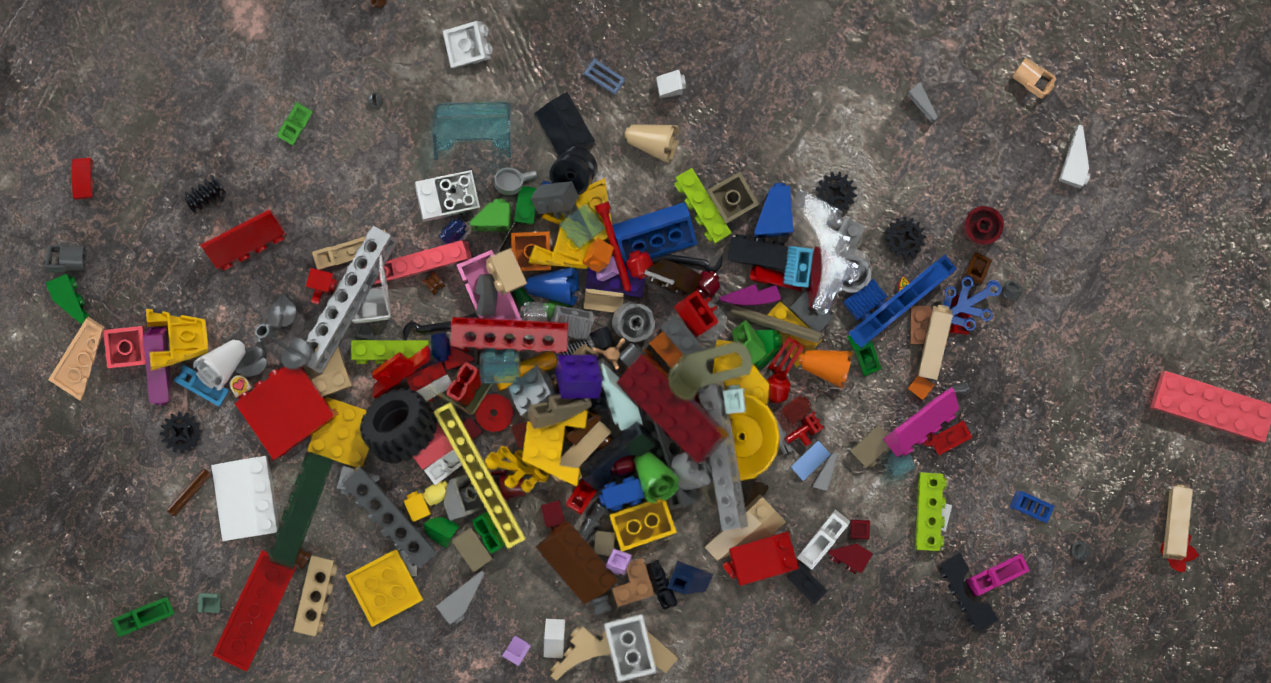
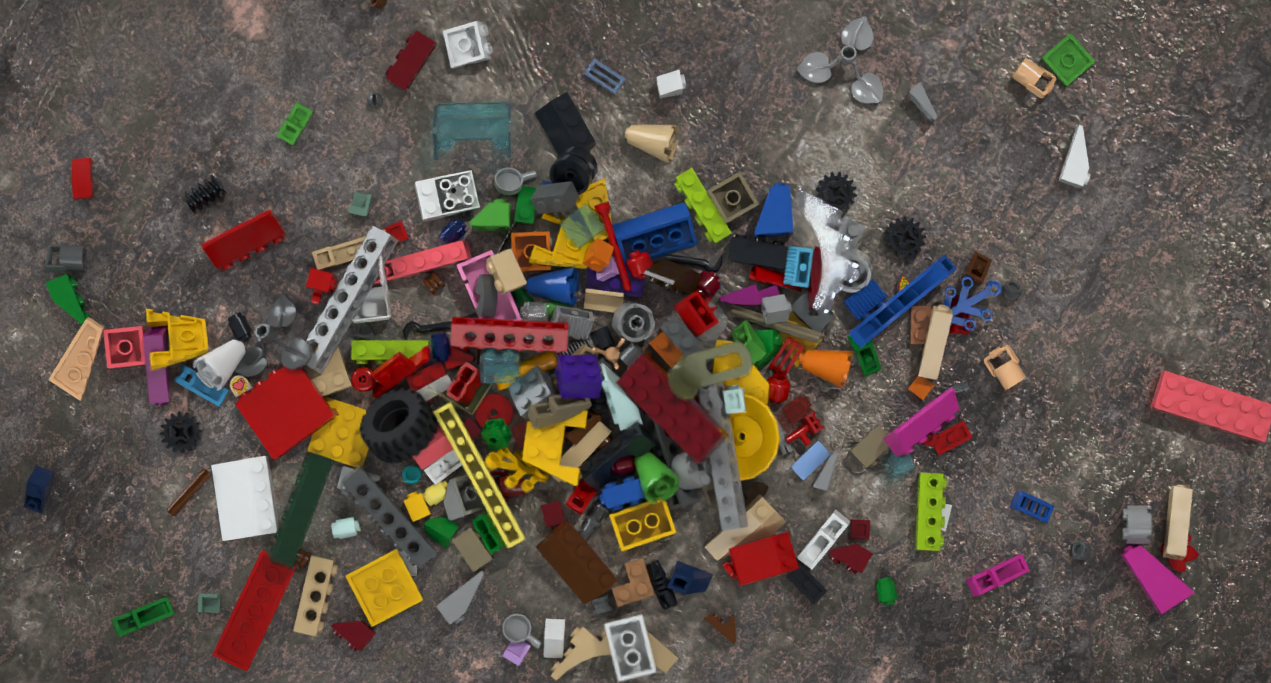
dark tan panel [594,531,615,556] -> none
lavender tile [606,549,632,575] -> none
black arch [938,552,998,632] -> none
dark red brick [963,206,1004,246] -> none
none -> dark blue slope [24,466,54,513]
none -> black brick [227,312,254,342]
none -> light aqua brick [331,517,361,539]
none -> dark red slope [331,620,377,652]
none -> sand green panel [348,192,373,218]
none -> red head [351,367,377,393]
none -> red tile [384,221,409,244]
none -> dark red brick [385,30,437,93]
none -> teal tile [402,465,422,484]
none -> green brick [481,418,511,451]
none -> light grey piece [502,613,542,649]
none -> reddish brown slope [704,612,736,644]
none -> light grey brick [761,294,792,325]
none -> light grey plant [797,16,883,104]
none -> green brick [876,577,898,606]
none -> light nougat piece [984,345,1026,390]
none -> bright green tile [1041,33,1096,87]
none -> dark pink slope [1121,544,1194,614]
none -> light grey brick [1122,505,1152,544]

